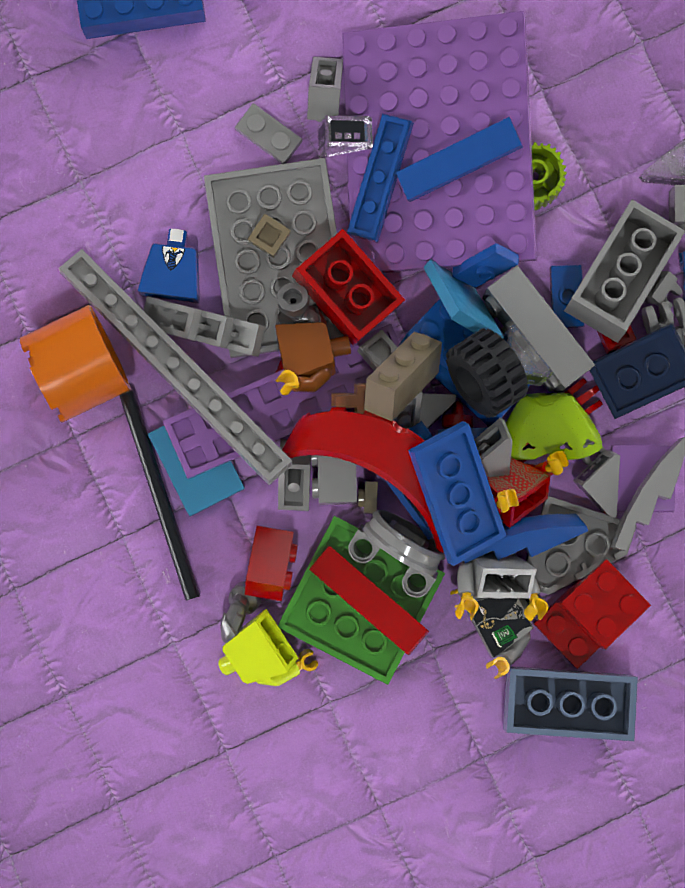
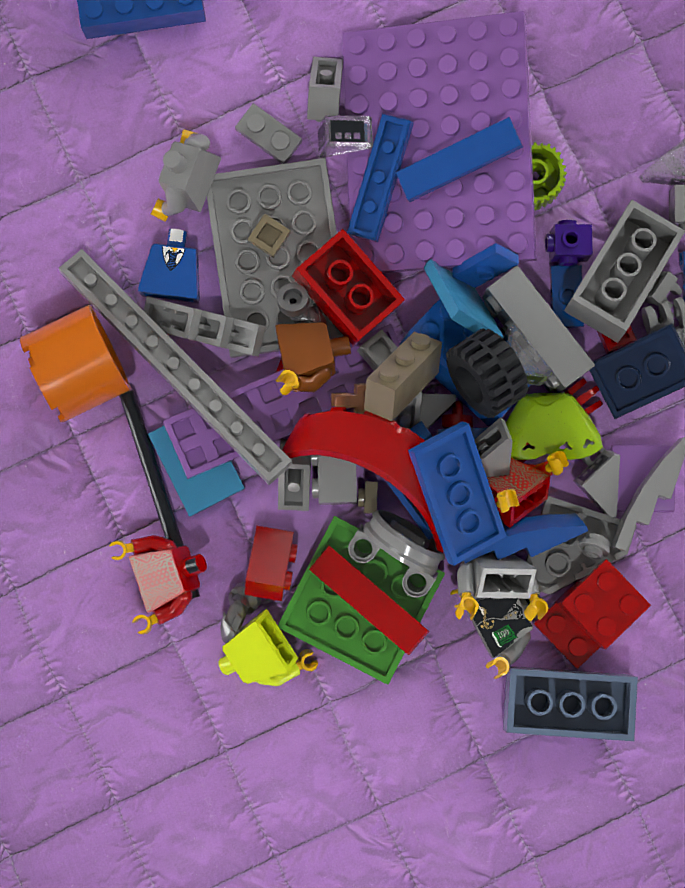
none -> red torso [109,535,207,635]
none -> light grey torso [150,129,221,222]
none -> dark purple brick [545,220,593,266]
none -> light grey plate [579,533,610,559]

